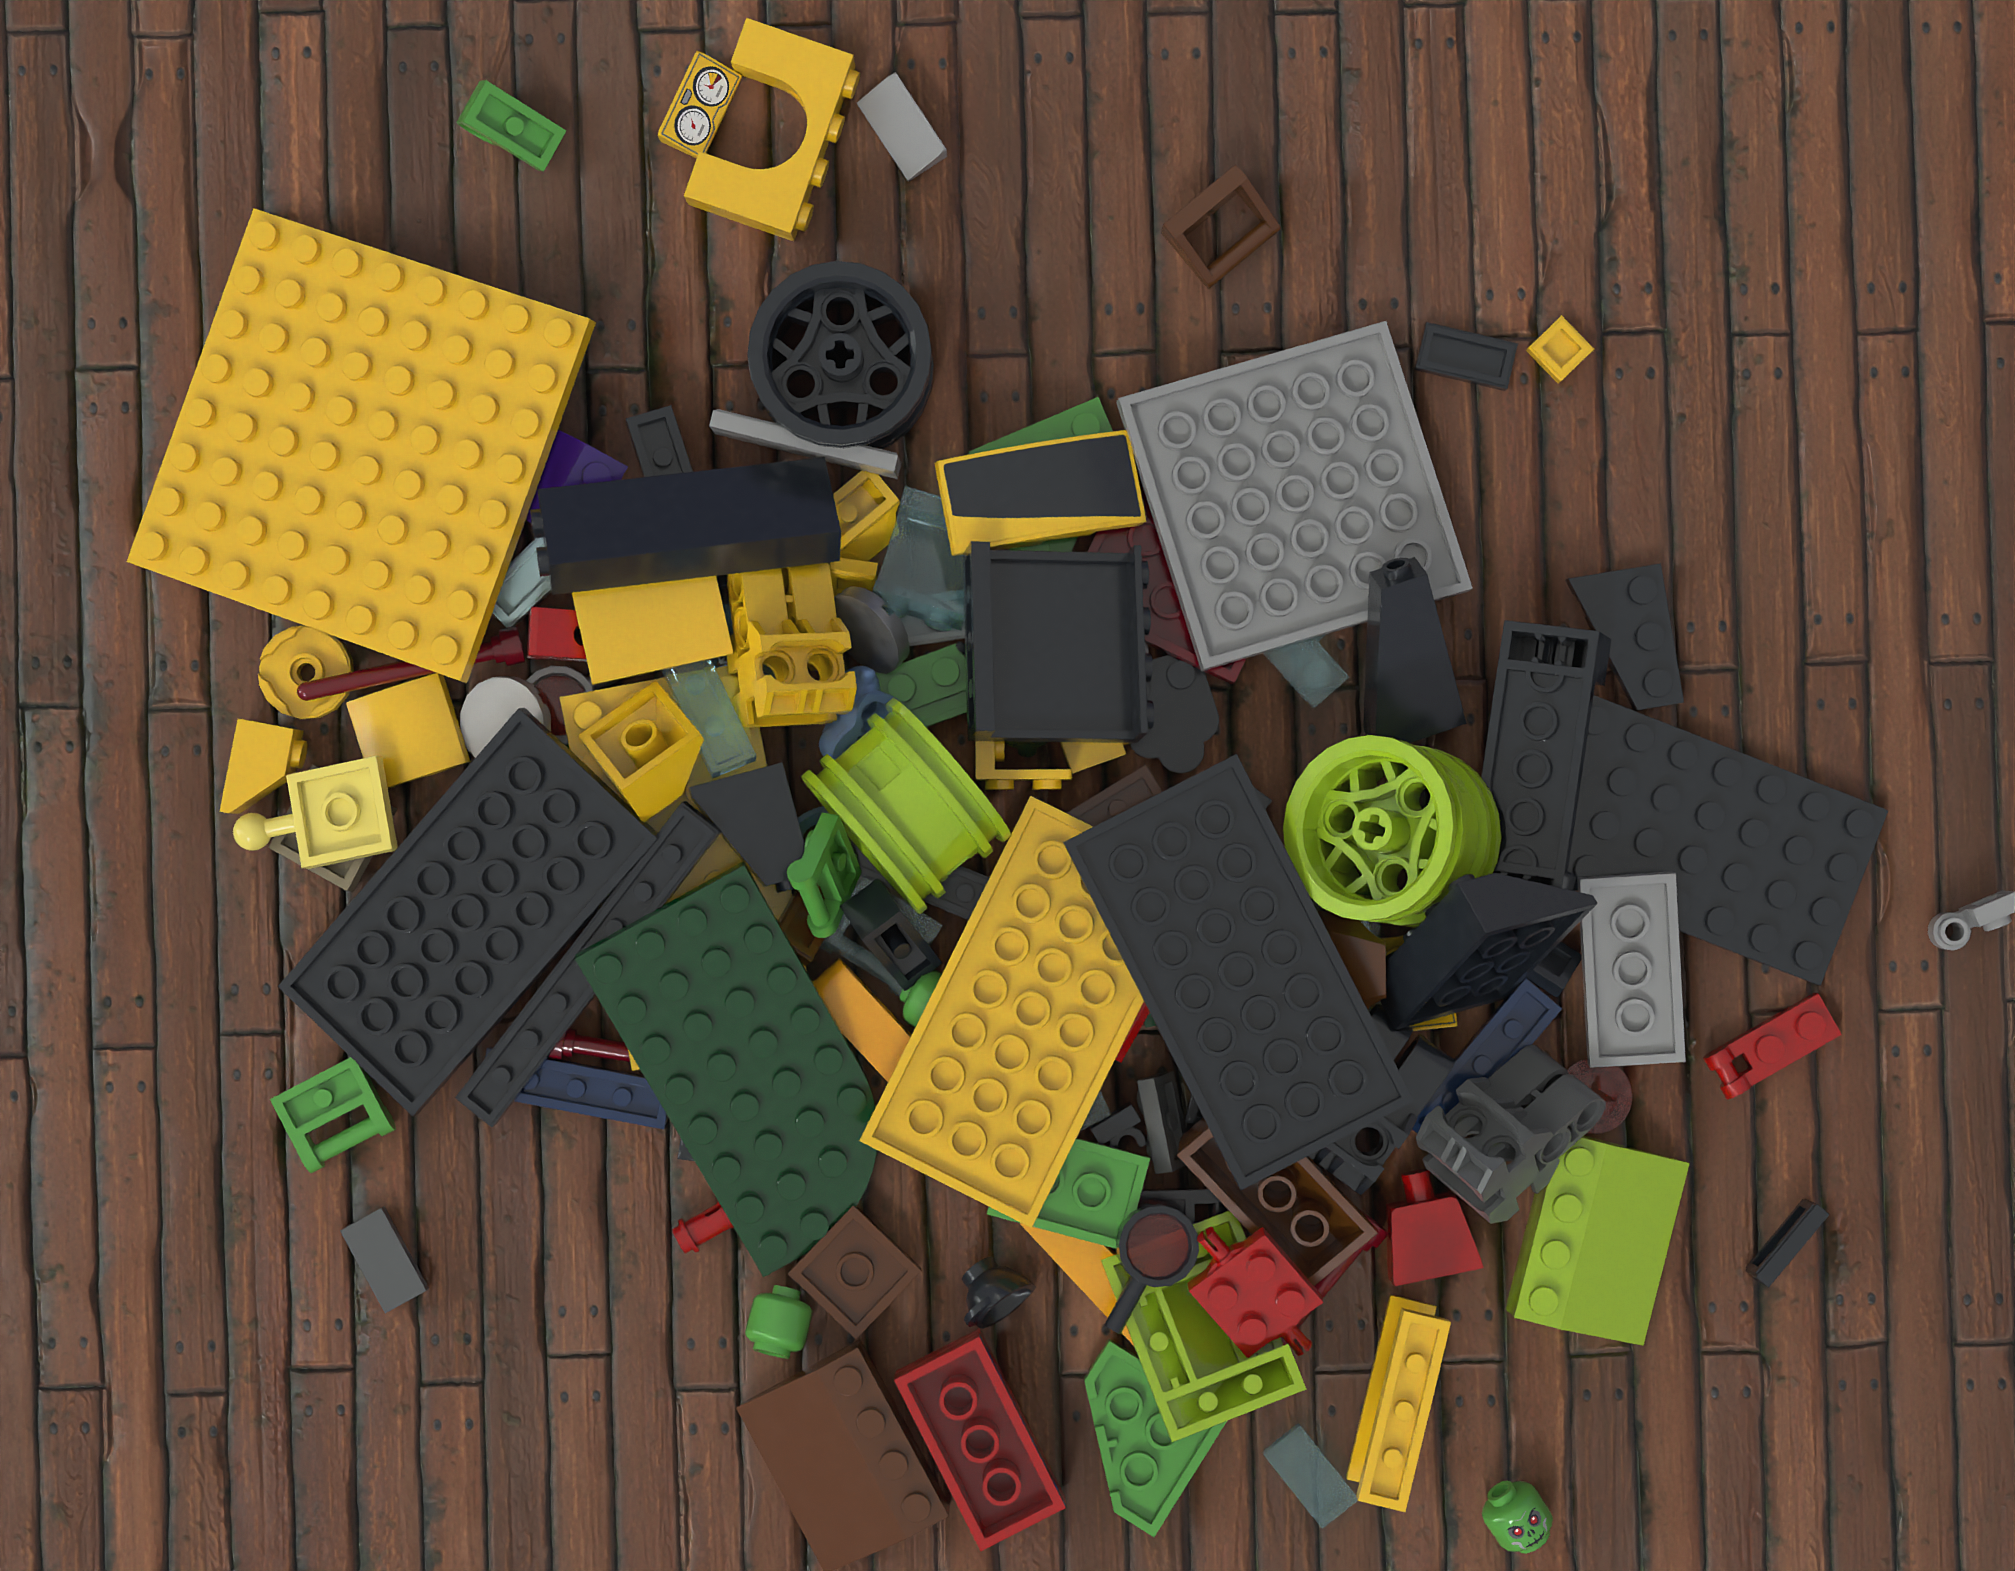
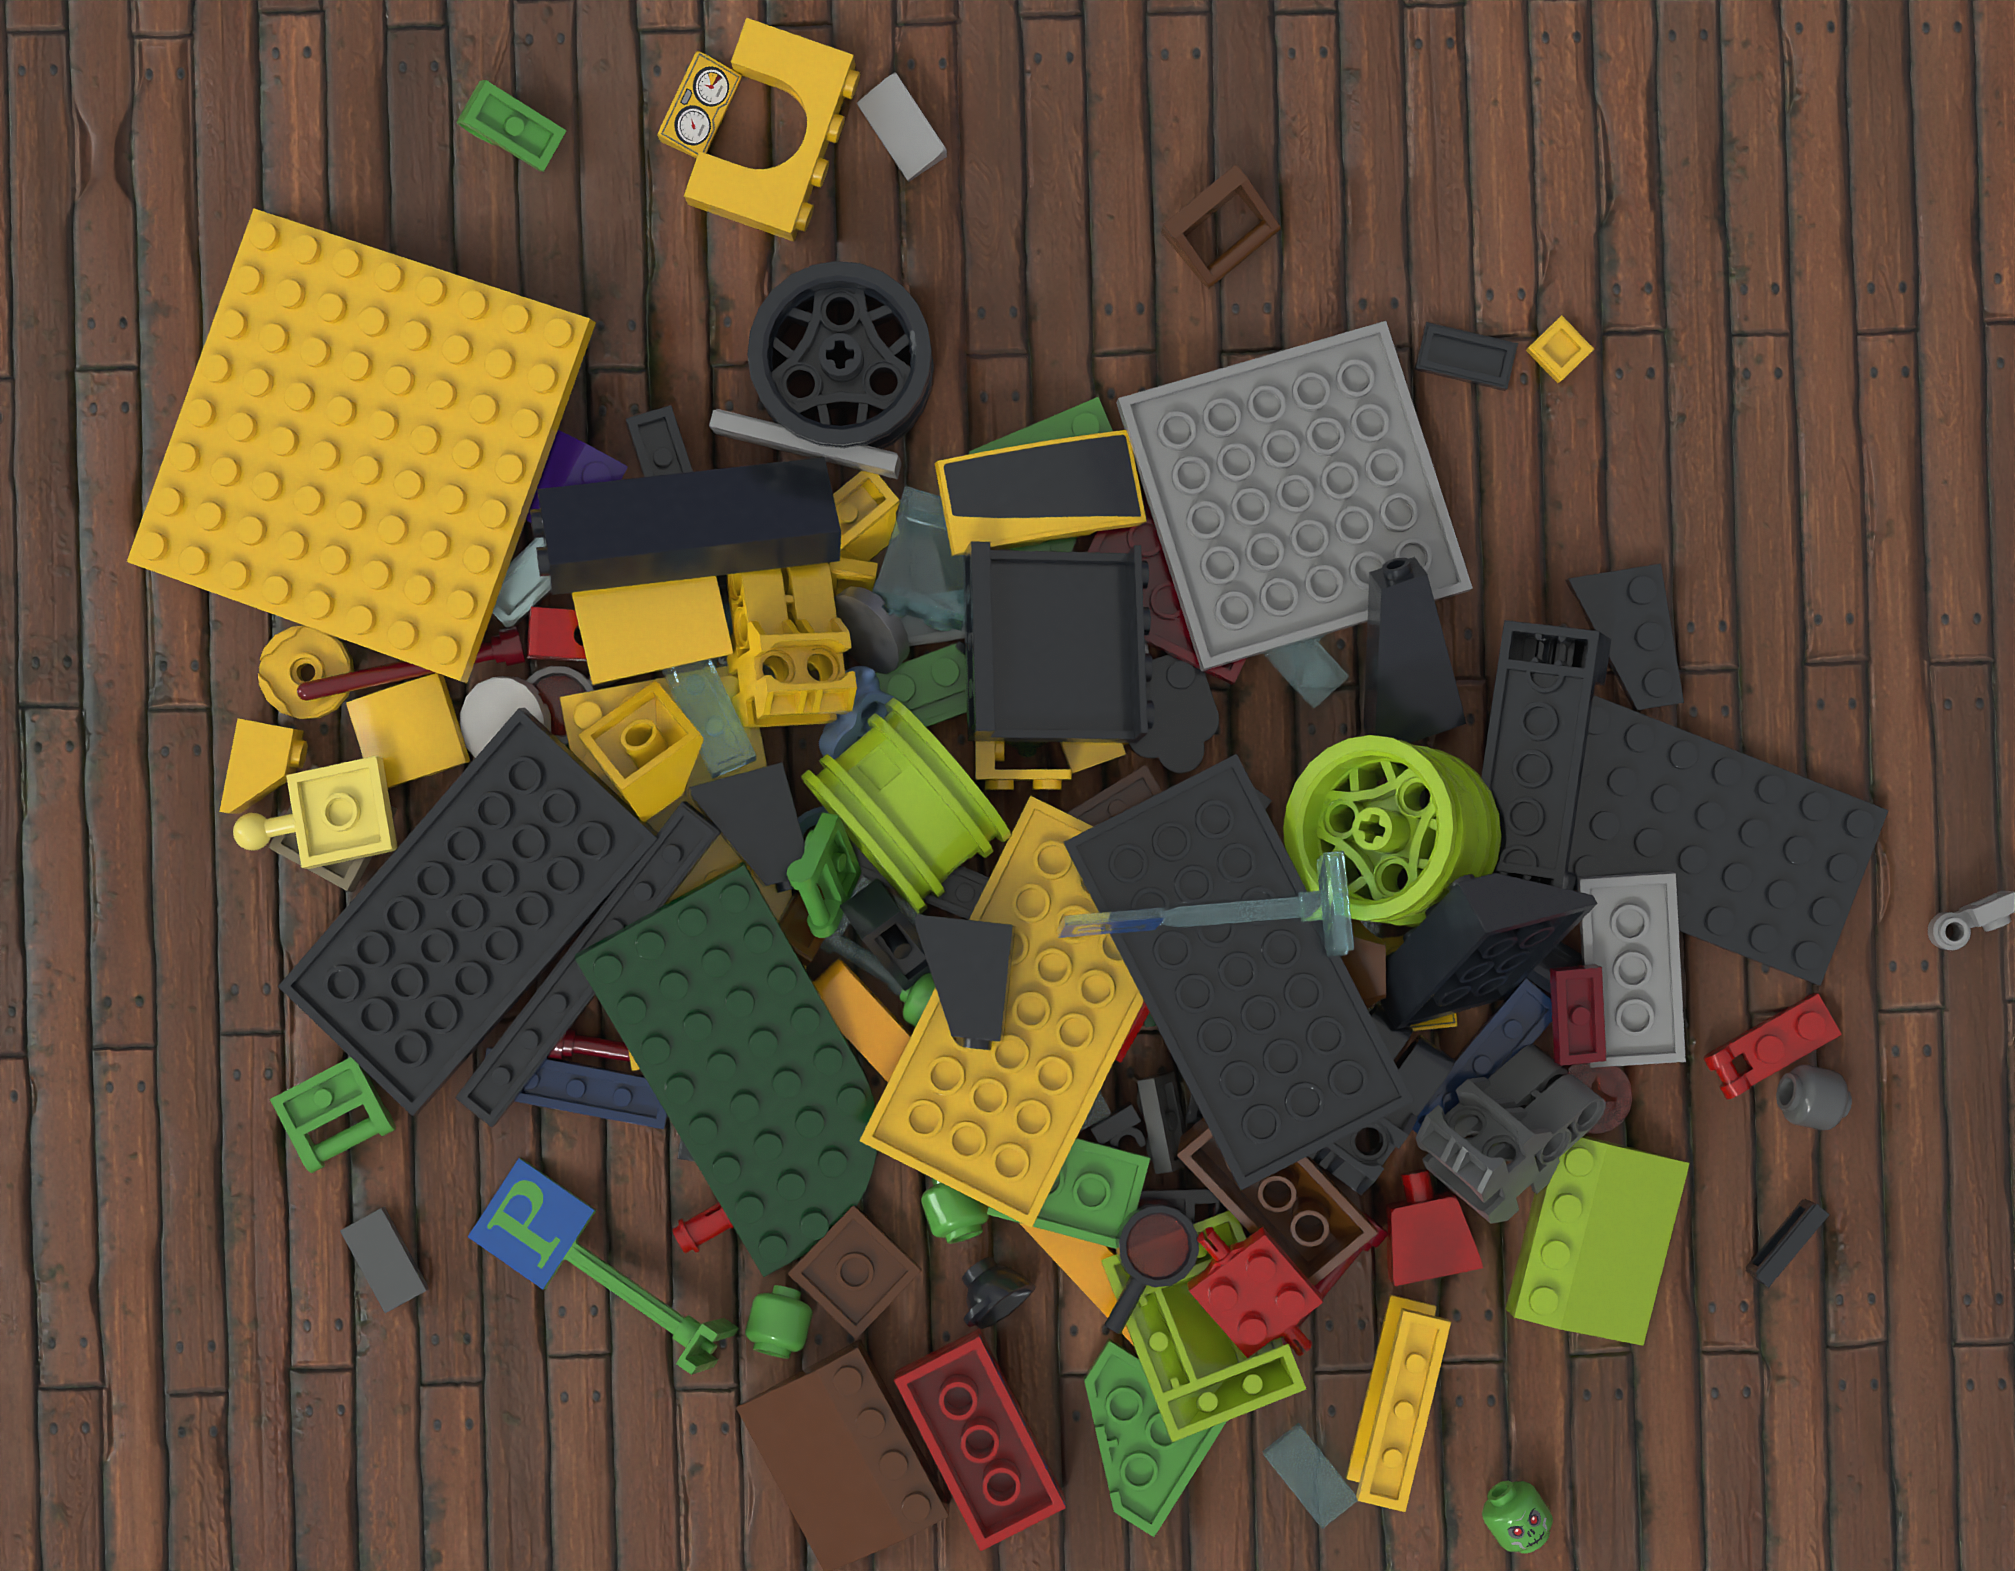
none -> piece [468,1158,739,1375]
none -> black slope [915,915,1016,1050]
none -> bright green head [921,1178,989,1244]
none -> clear light blue piece [1057,851,1354,957]
none -> dark red plate [1550,964,1606,1066]
none -> dark grey head [1776,1065,1852,1130]

